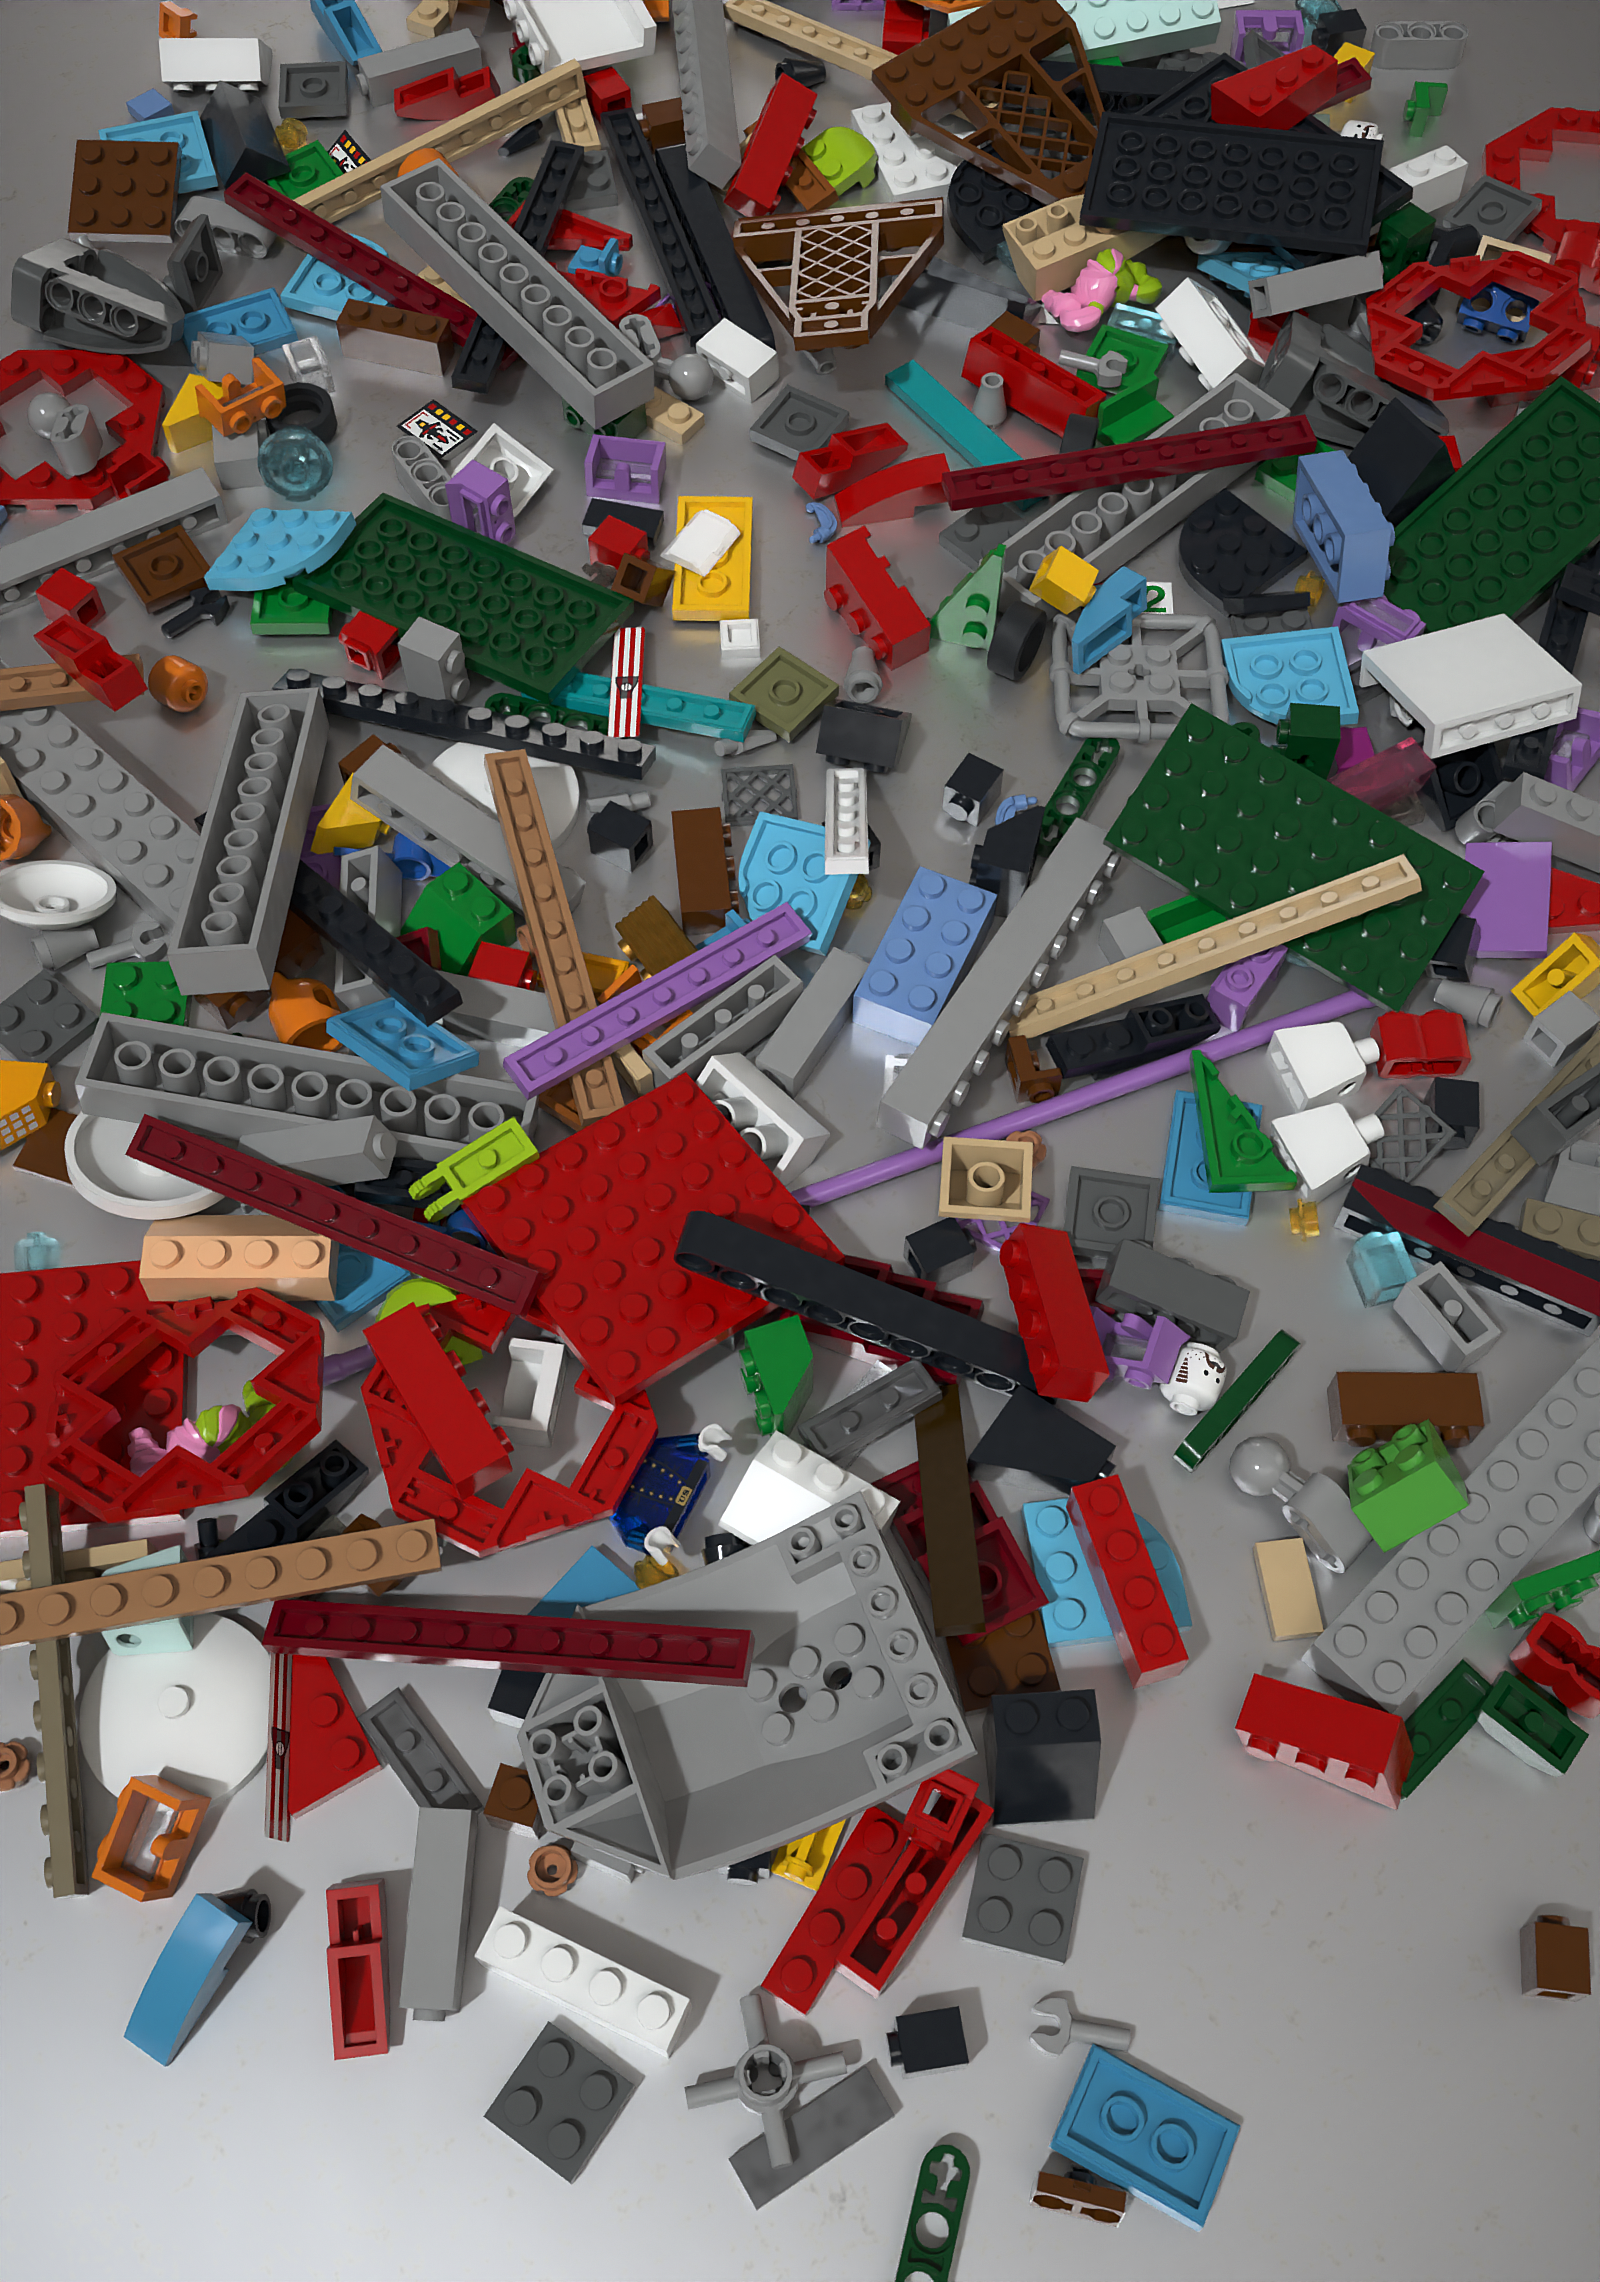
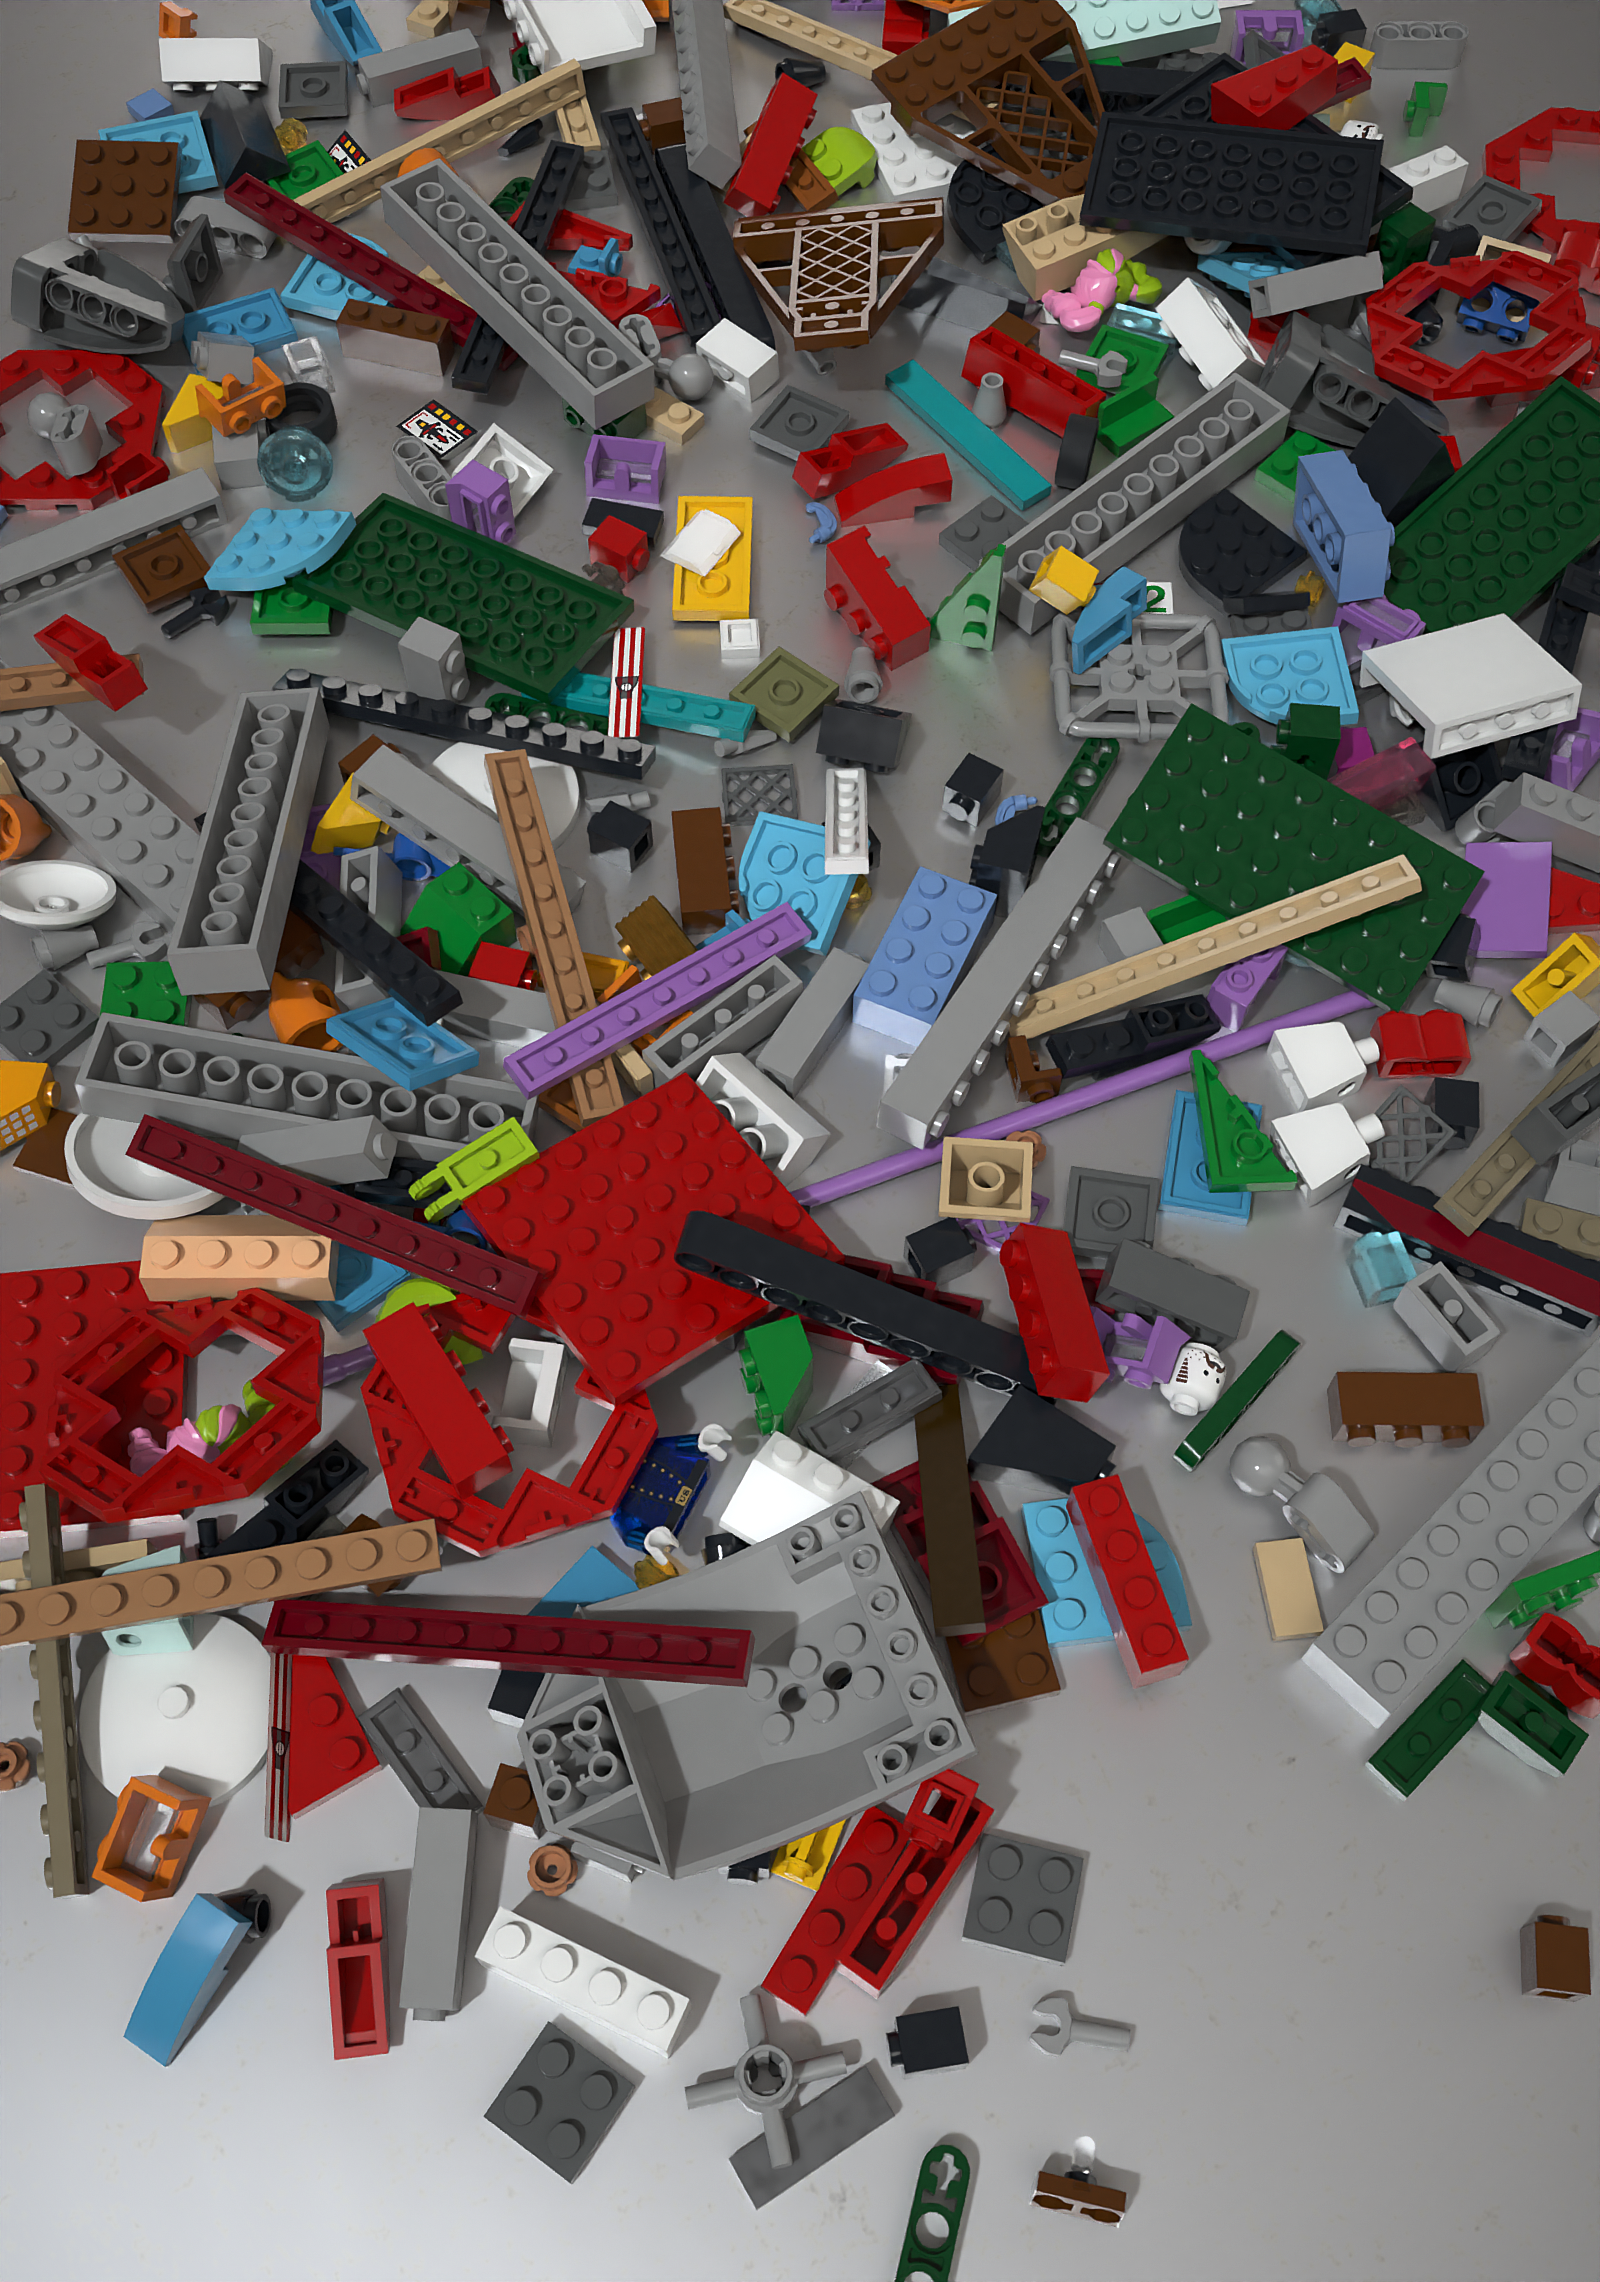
clear light blue piece [13,1232,60,1272] -> none
red brick [35,567,106,628] -> none
orange head [148,655,208,713] -> none
red window [339,611,401,680] -> none
red brick [583,66,632,125] -> none
reddish brown brick [611,553,675,607] -> none
dark red plate [942,414,1317,511] -> none
black slope [982,1689,1101,1827] -> none
black tyre [987,600,1047,680] -> none
dark azure tile [1048,2044,1240,2232] -> none
red wedge [1235,1673,1414,1810] -> none
clear yellow plate [1289,1198,1320,1242] -> none
bright green slope [1347,1419,1469,1553] -> none

